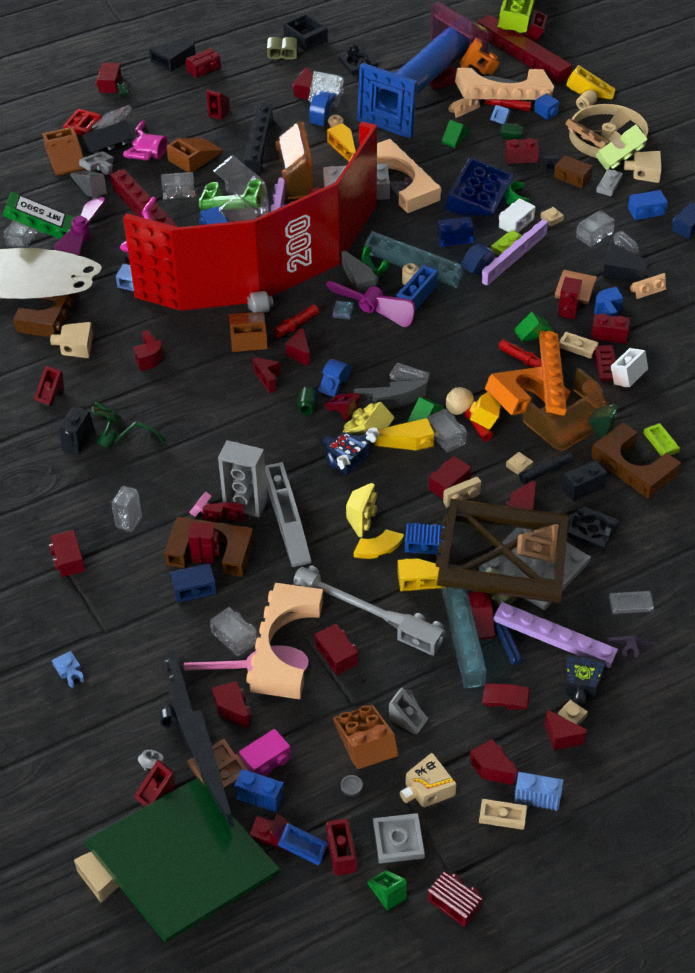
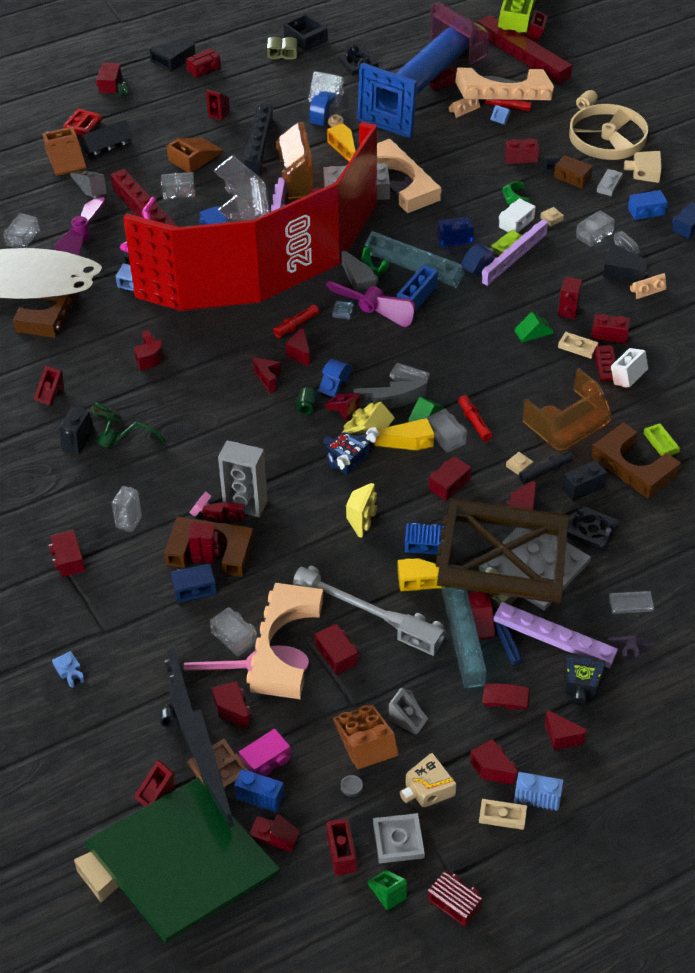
brick [2,191,74,239] -> none
tan torso [50,322,93,358] -> none
light grey hinge [79,151,114,175] -> none
clear tile [92,105,132,131] -> none
dark pink piece [123,120,168,161] -> none
light grey hat [138,750,164,771] -> none
bright green piece [199,179,267,211] -> none
dark orange slope [229,312,267,352] -> none
light grey head [247,291,273,313] -> none
light grey slope [265,462,311,567] -> none
blue plate [278,823,328,865] -> none
dark red slope [292,67,316,100] -> none
yellow tile [354,529,404,559] -> none
tan brick [402,263,419,286] -> none
green slope [442,120,470,148] -> none
tan plate [443,476,481,508] -> none
clear blue slope [444,157,514,215] -> none
tan piece [446,387,474,415] -> none
orange tile [460,37,500,75] -> none
yellow slope [470,392,501,430] -> none
orange arch [485,367,570,415] -> none
red pin [498,339,542,368] -> none
dark green brick [500,123,523,140] -> none
medium nougat wing [516,524,559,563] -> none
blue brick [534,93,559,120] -> none
orange plate [539,330,566,415] -> none
nougat slope [555,270,597,305] -> none
tan plate [557,700,588,725] -> none
medium nougat wing [565,118,610,148] -> none
yellow slope [566,65,616,100] -> none
clear green slope [588,404,618,439] -> none
blue brick [594,287,623,317] -> none
yellowish green arch [596,125,647,171] -> none

